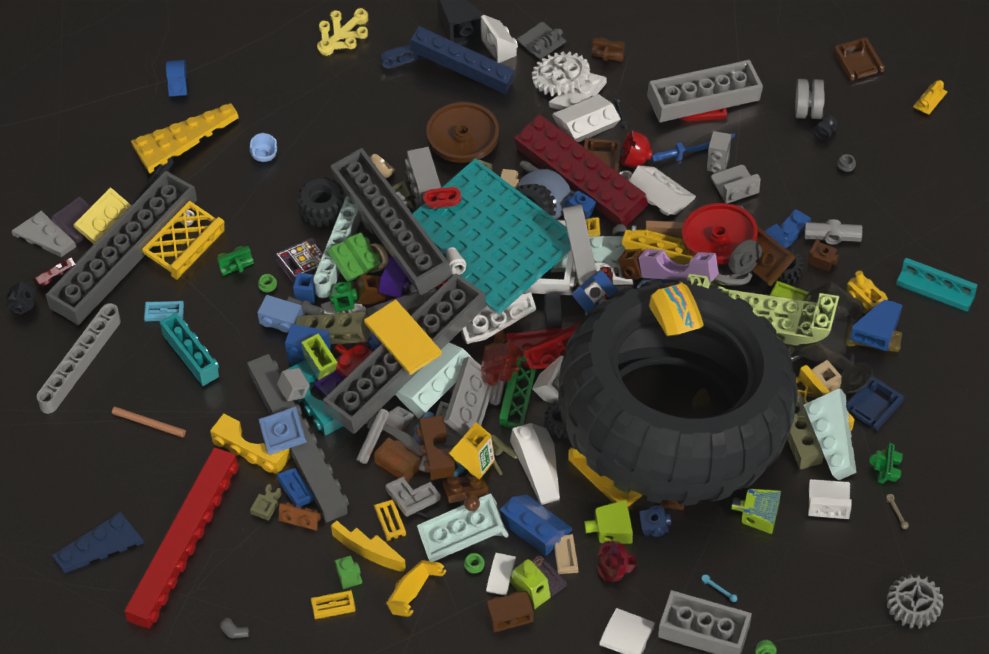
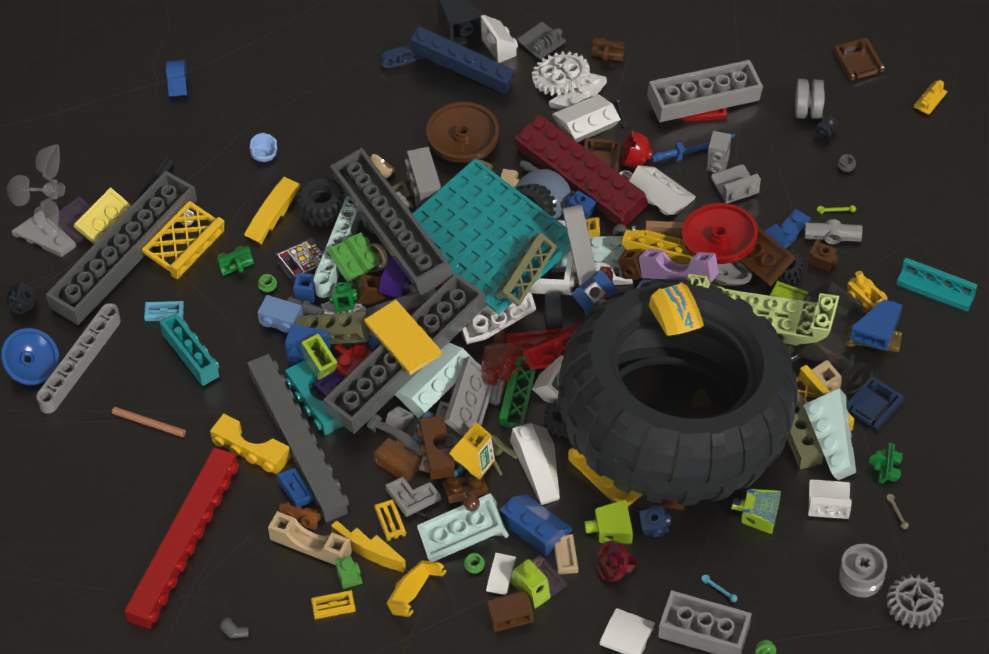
wing [32,258,75,286] -> none
dark blue wing [52,512,143,573] -> none
yellow wing [131,104,239,174] -> none
olive plate [250,484,281,521] -> none
medium blue plate [259,406,307,455] -> none
light grey brick [277,368,310,401] -> none
light yellow plant [317,8,368,55] -> none
light grey axle [357,409,389,464] -> none
red plate [423,187,462,209] -> none
white cone [446,247,466,275] -> none
dark grey tile [729,240,762,275] -> none
none -> blue dish [1,328,59,385]
none -> clear plant [7,145,65,233]
none -> yellow slope [244,177,300,245]
none -> tan arch [268,511,352,565]
none -> olive fence [494,232,557,306]
none -> lime hinge [817,205,856,214]
none -> light grey wheel [839,544,887,597]

